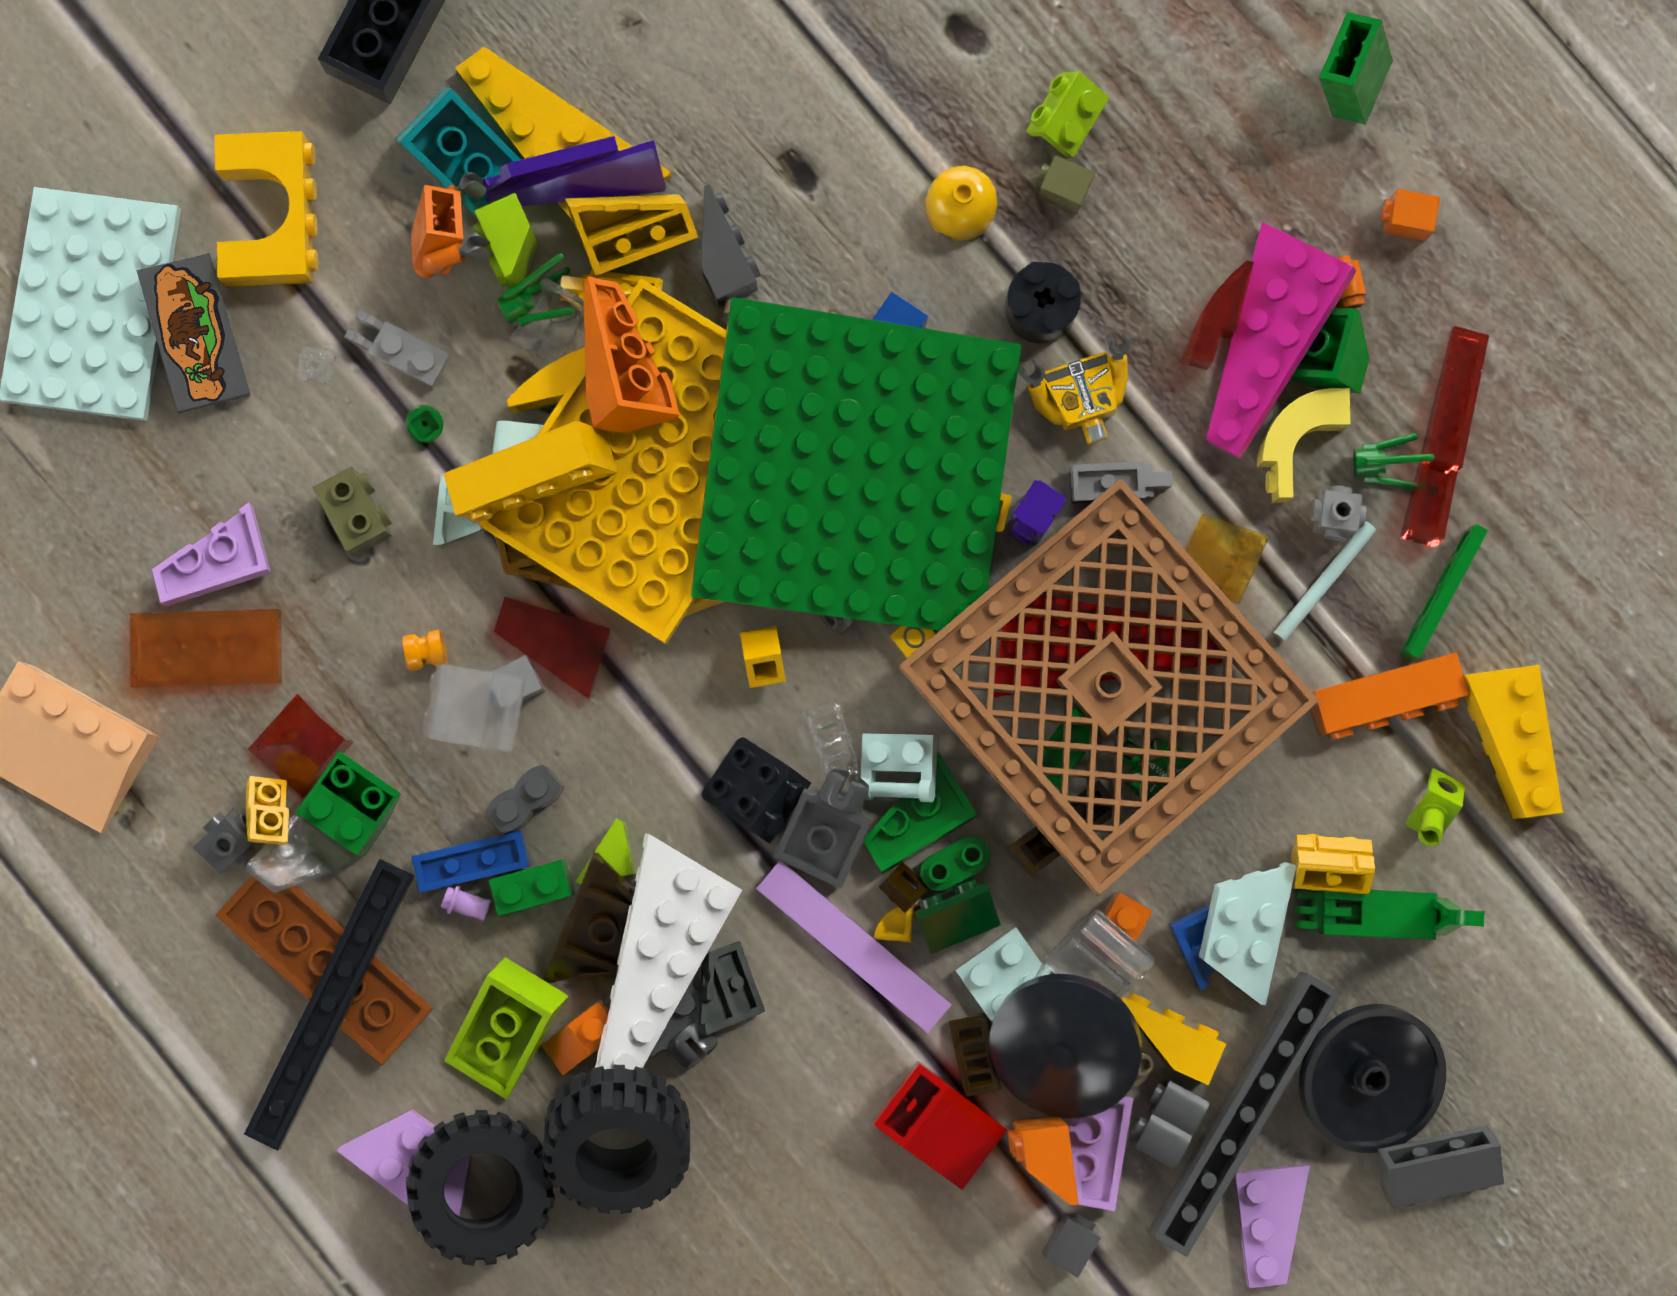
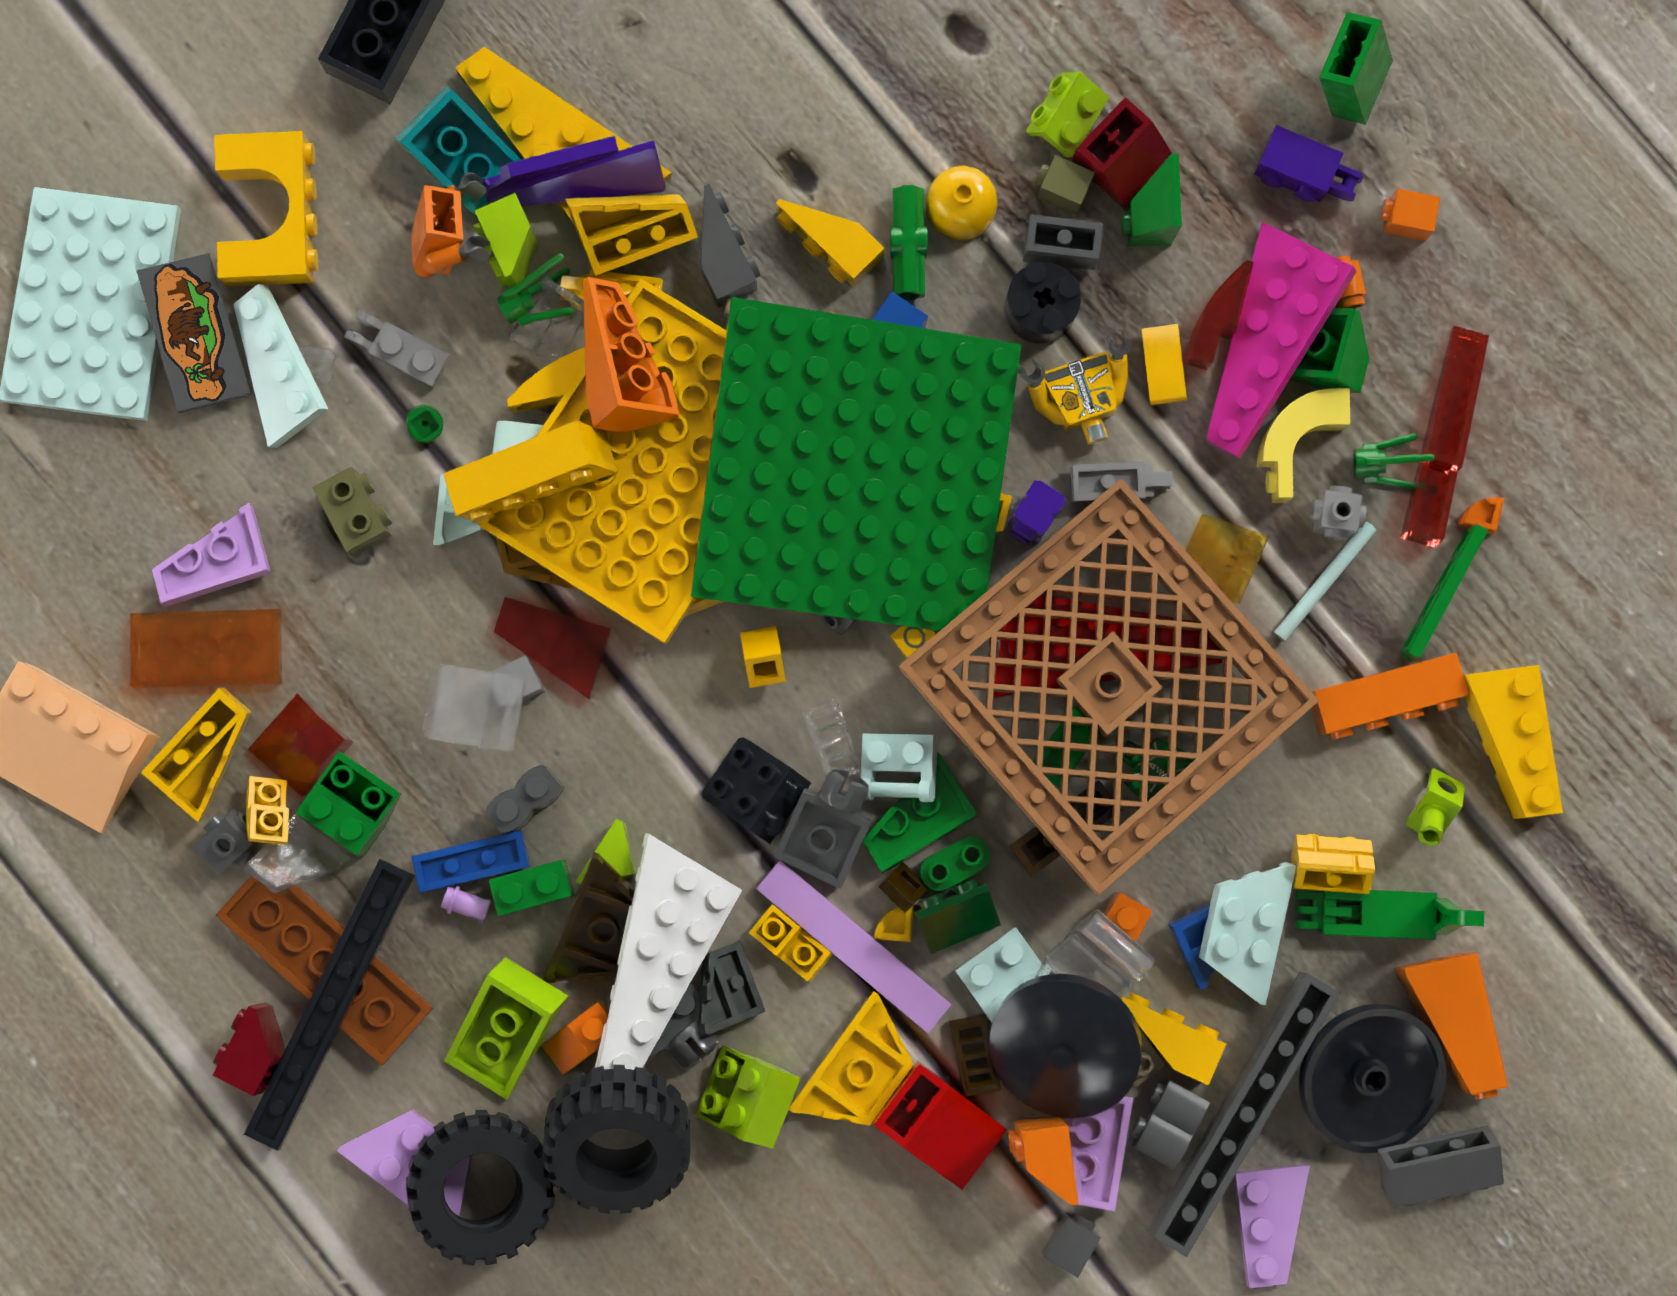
light orange wheel [403,629,448,672] -> none
none -> yellow wedge [141,687,252,822]
none -> dark red slope [212,1002,286,1096]
none -> light aqua wing [233,284,328,448]
none -> lime slope [695,1045,801,1149]
none -> yellow slope [749,904,833,983]
none -> yellow slope [776,199,885,287]
none -> yellow wing [789,991,914,1126]
none -> green piece [890,185,928,300]
none -> dark grey brick [1023,214,1103,270]
none -> dark red slope [1072,97,1172,210]
none -> green slope [1121,153,1182,246]
none -> yellow slope [1142,324,1187,405]
none -> dark purple brick [1254,125,1364,202]
none -> orange slope [1396,952,1508,1099]
none -> orange tile [1457,497,1505,535]

